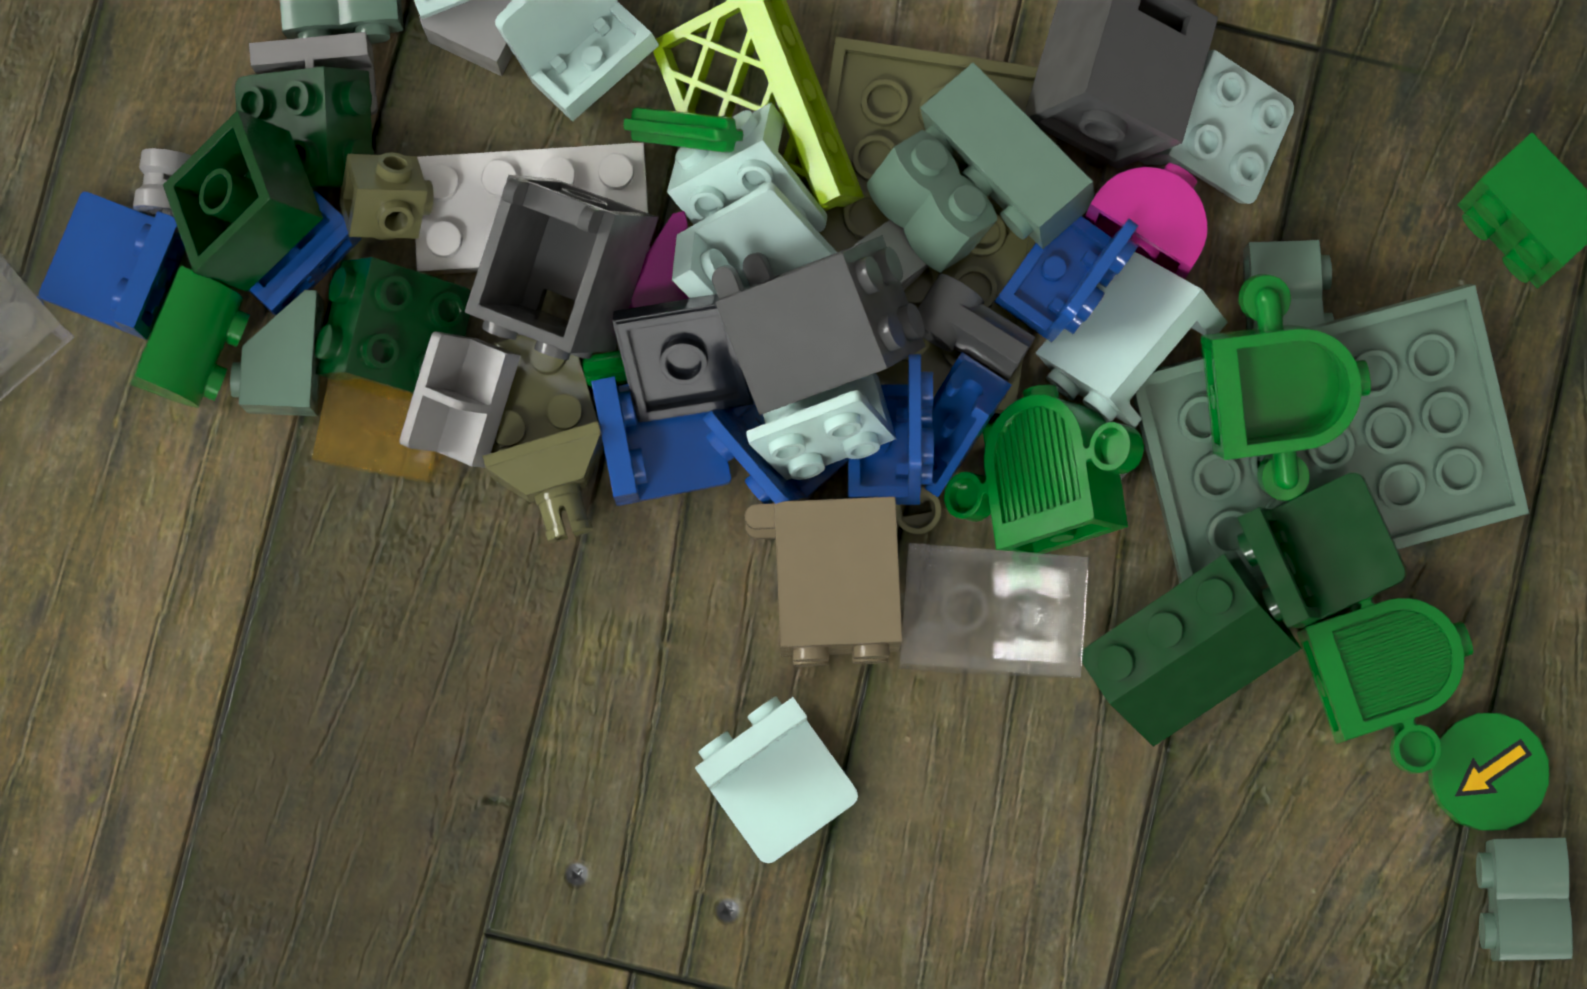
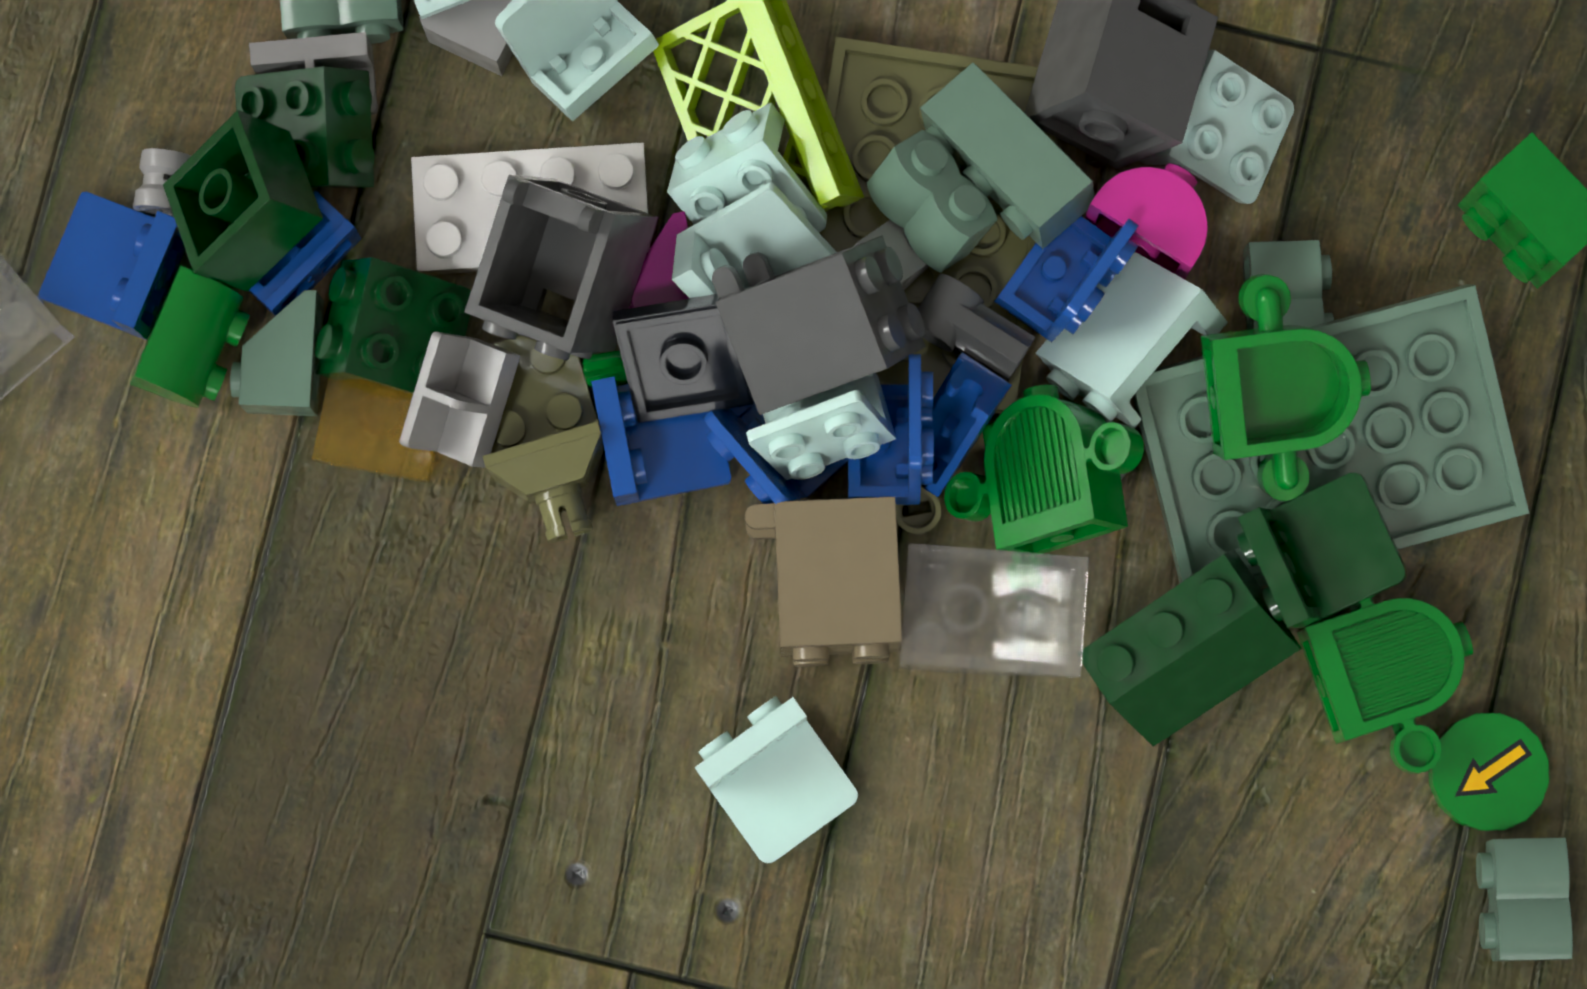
olive brick [339,152,434,240] -> none
green axle [623,107,744,153] -> none

